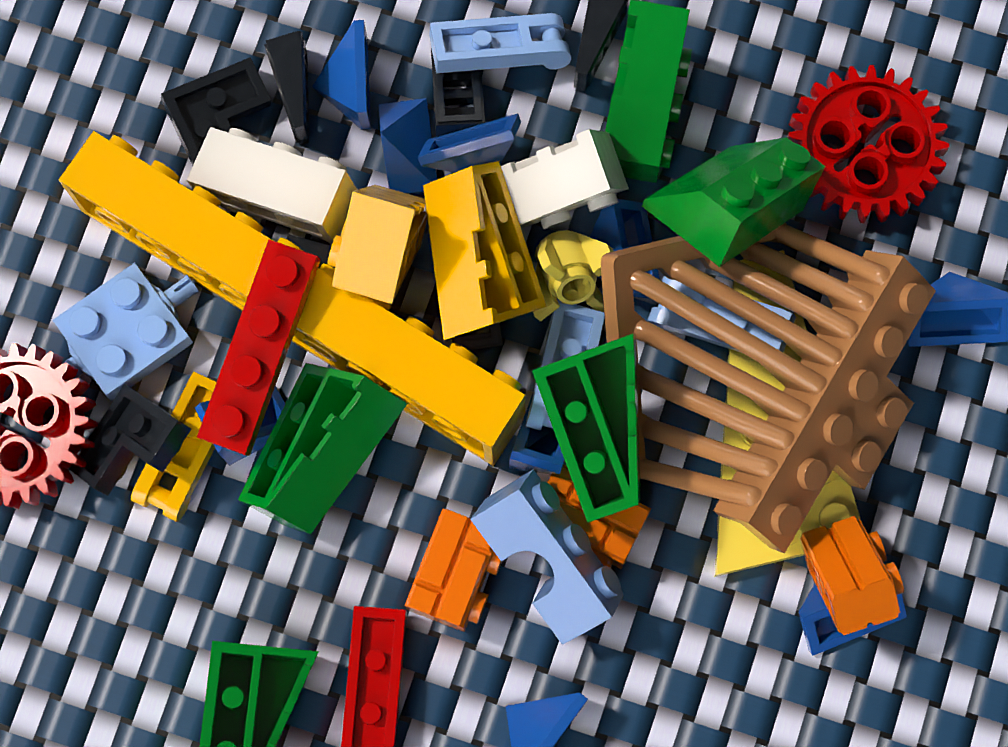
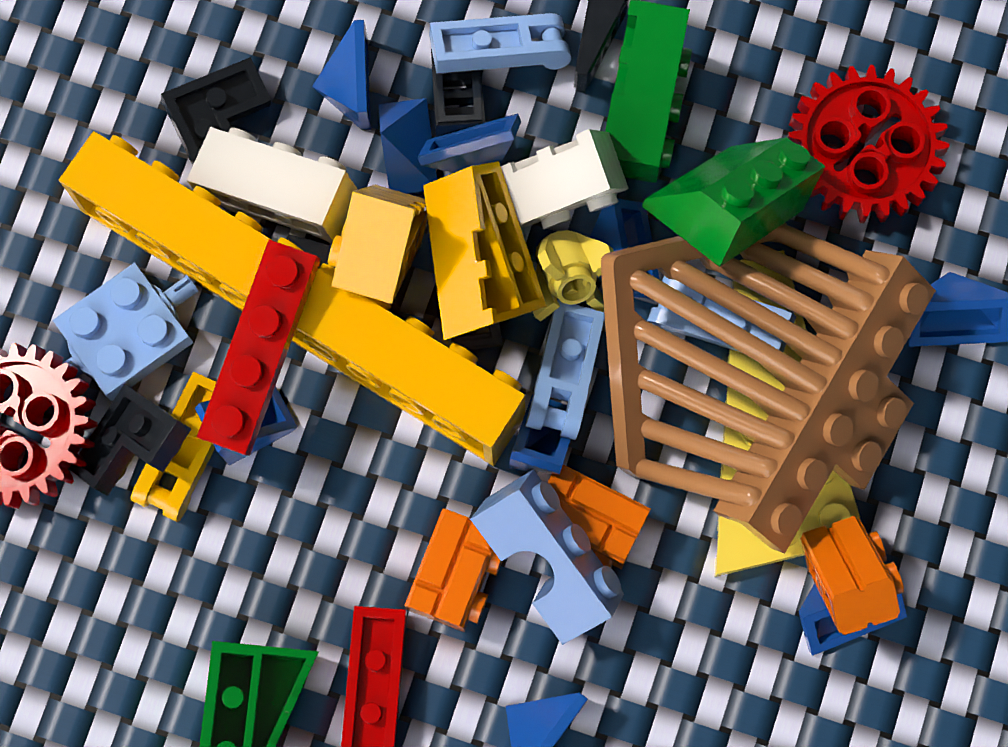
green wedge [238,363,408,534] -> none
black slope [264,31,310,145] -> none
green wedge [532,333,640,523] -> none

